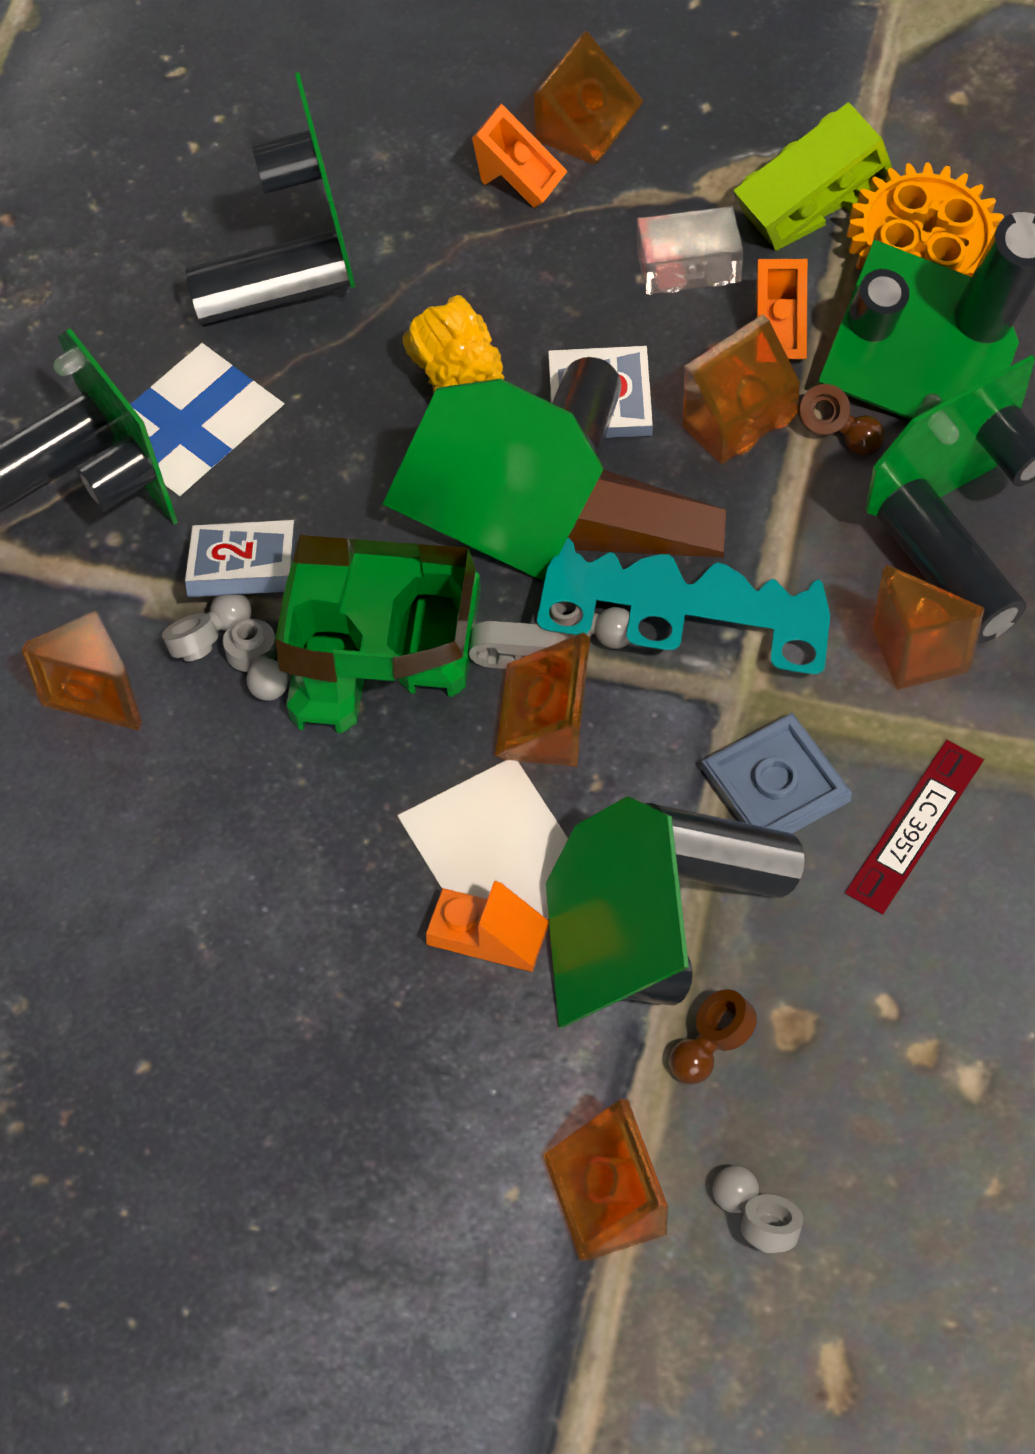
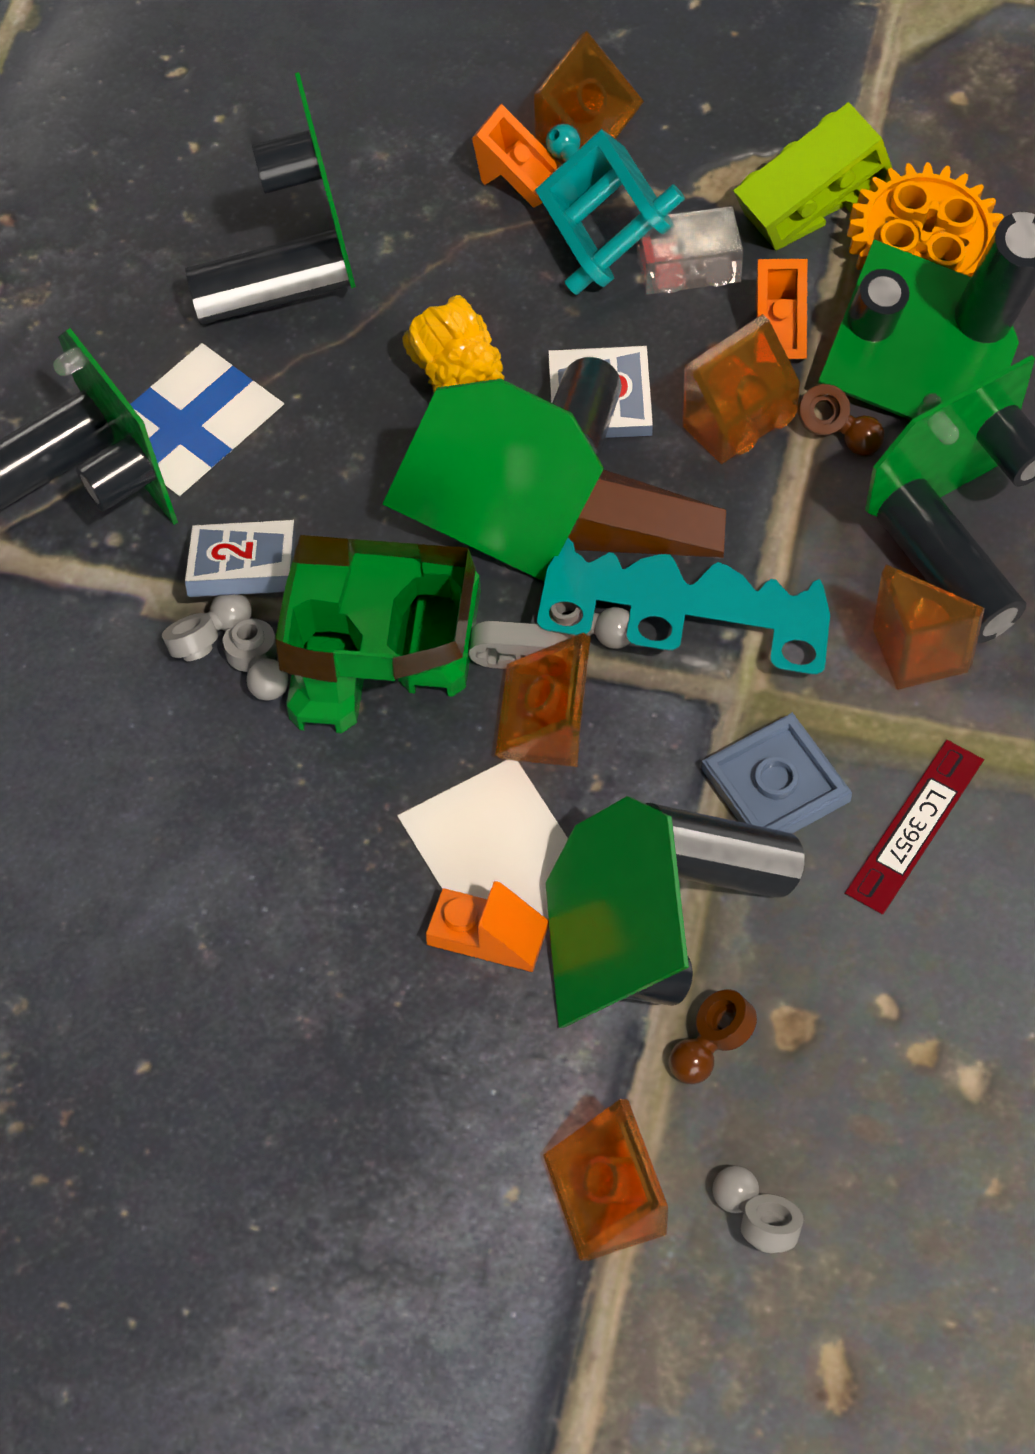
clear orange slope [21,611,142,731] -> none
none -> teal piece [535,124,685,295]

